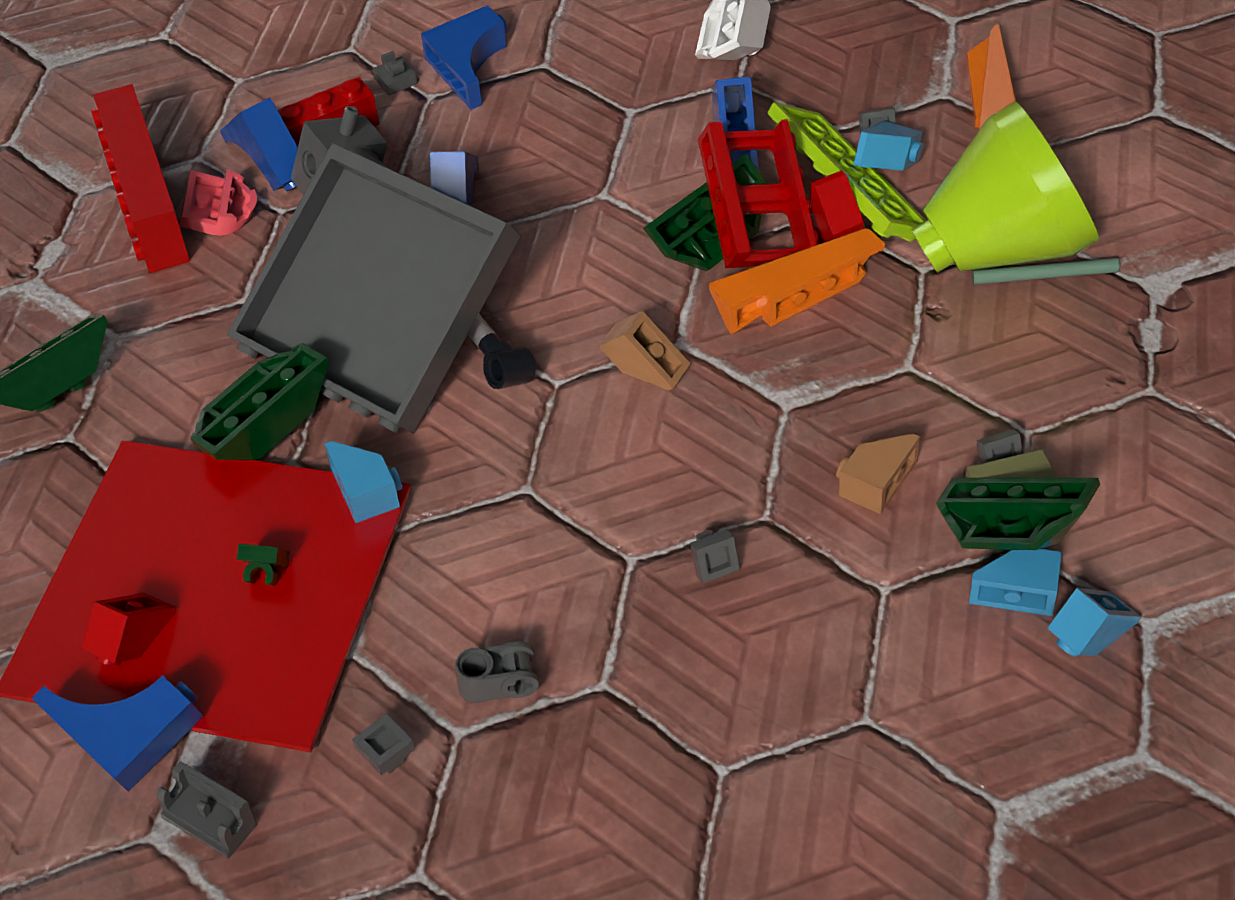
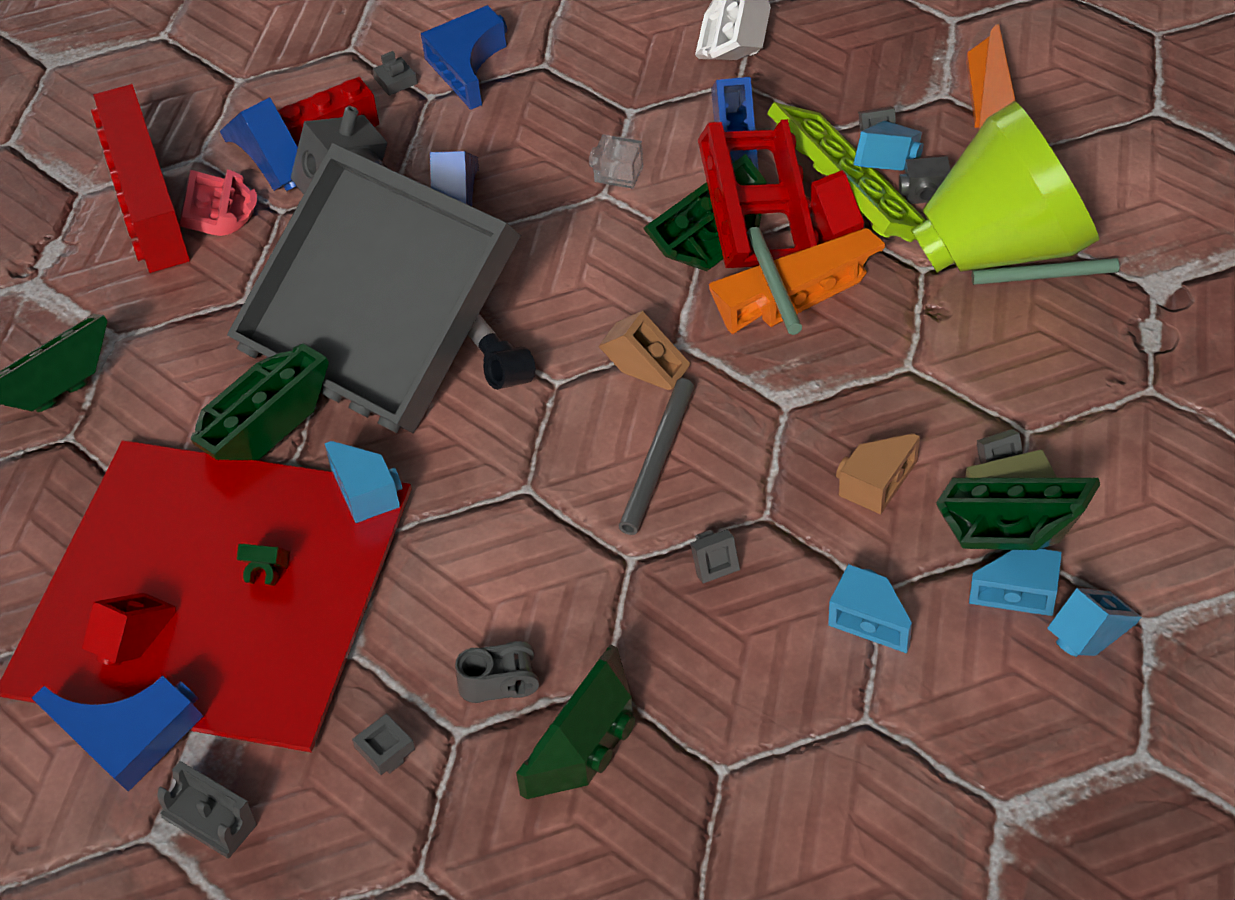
none -> dark green wedge [516,644,635,799]
none -> clear brick [589,134,644,189]
none -> dark grey piece [619,378,694,535]
none -> sand green bar [747,227,802,335]
none -> dark azure slope [828,564,912,653]
none -> flat silver brick [899,156,951,204]

